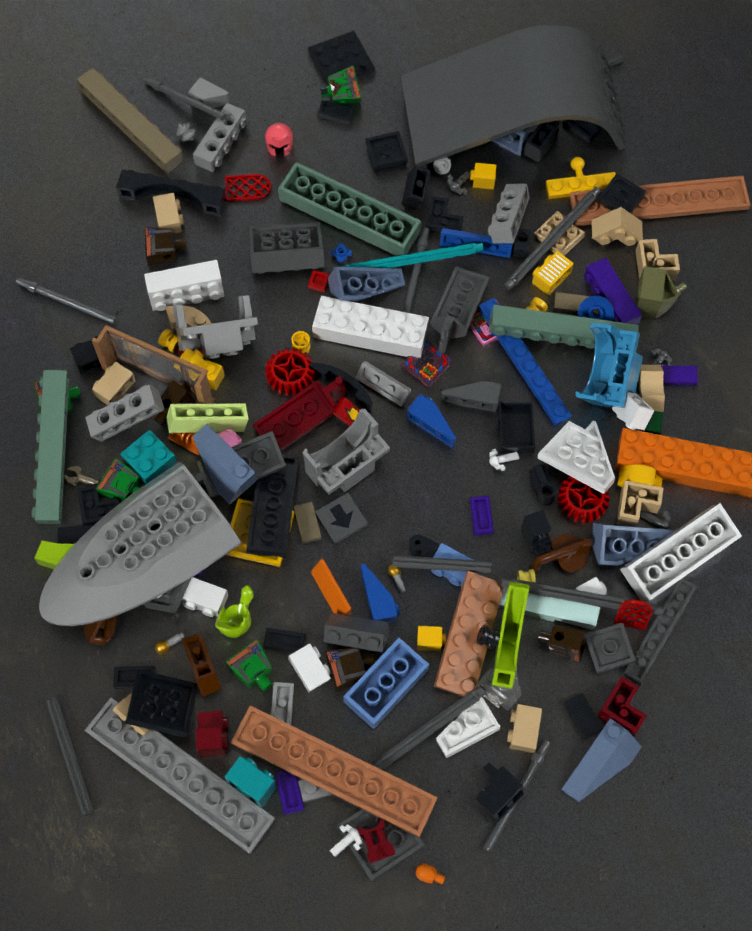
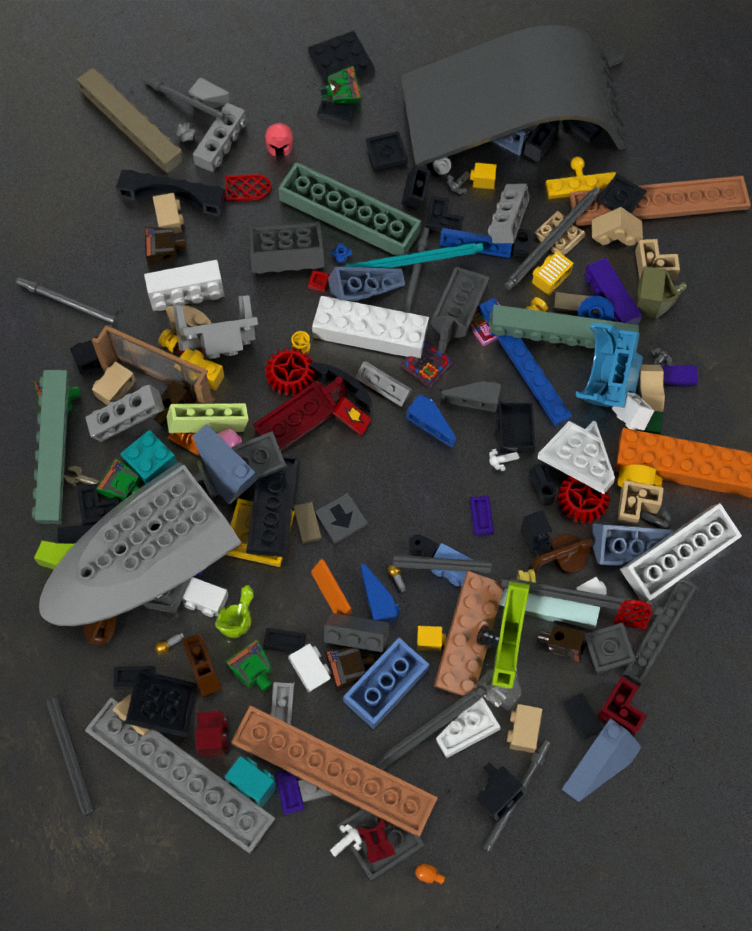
light grey piece [303,409,390,495] -> none

